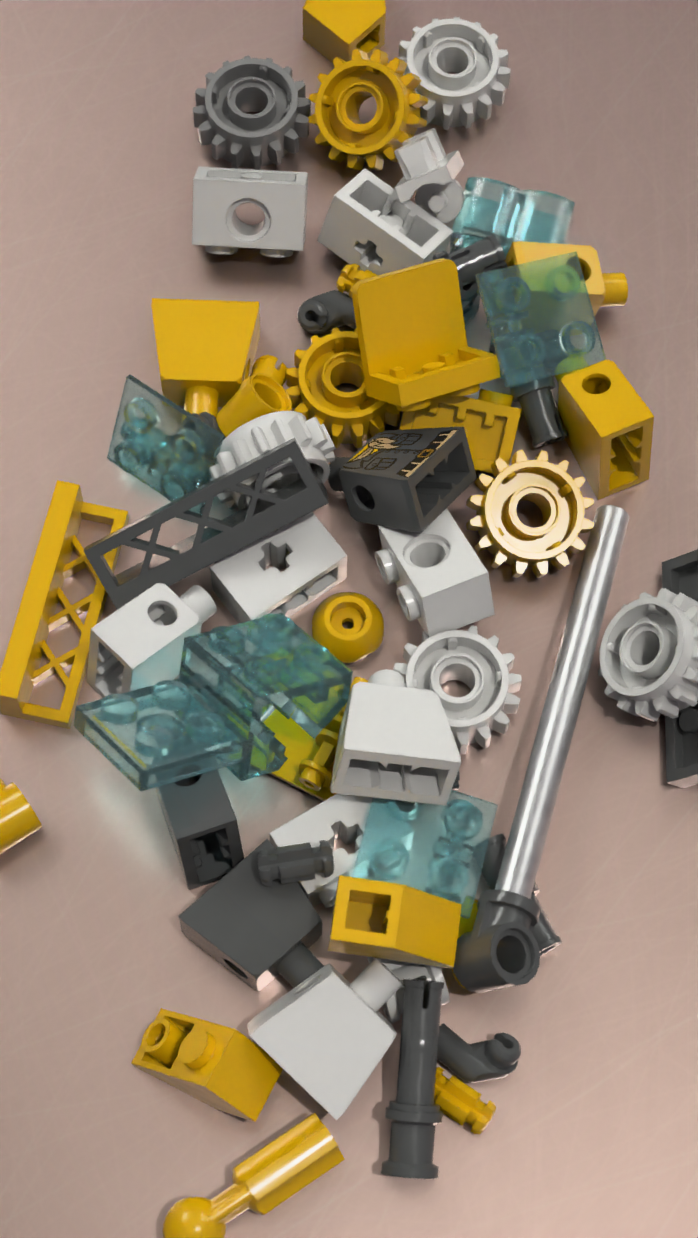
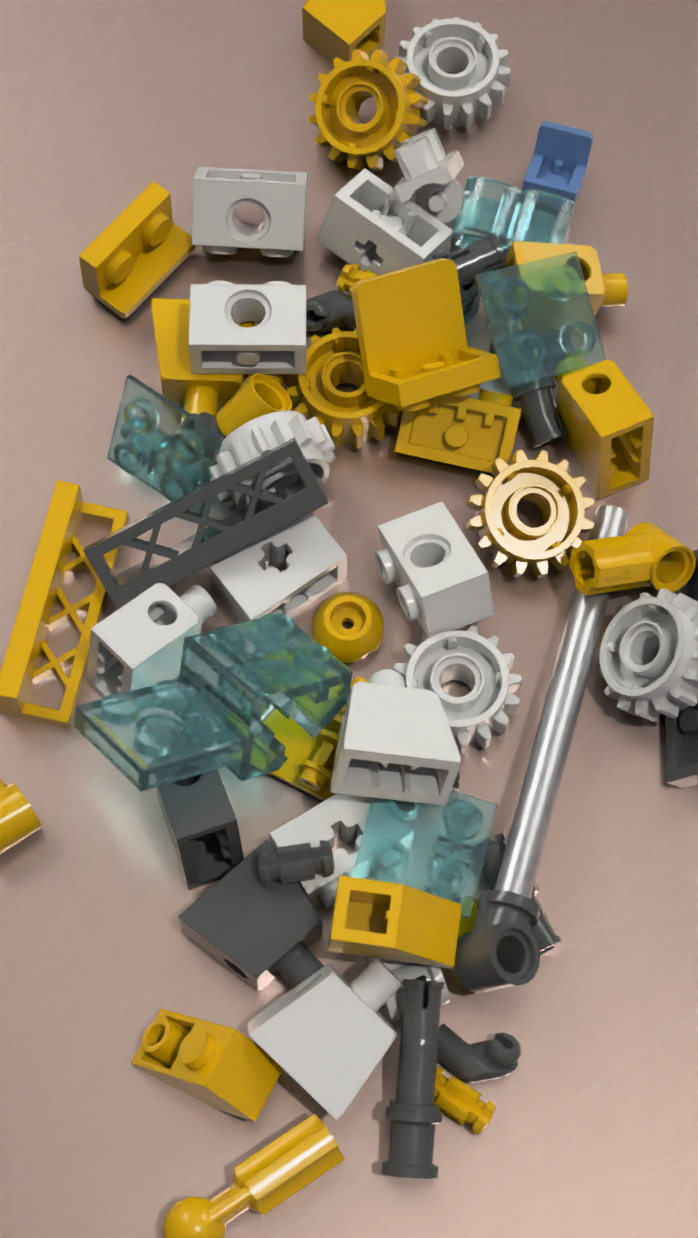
light grey gear [193,56,311,170] -> none
dark grey torso [328,427,477,532] -> none
none -> yellow bracket [79,181,196,318]
none -> white brick [189,280,307,374]
none -> medium blue bracket [520,121,594,212]
none -> yellow piece [569,522,696,595]

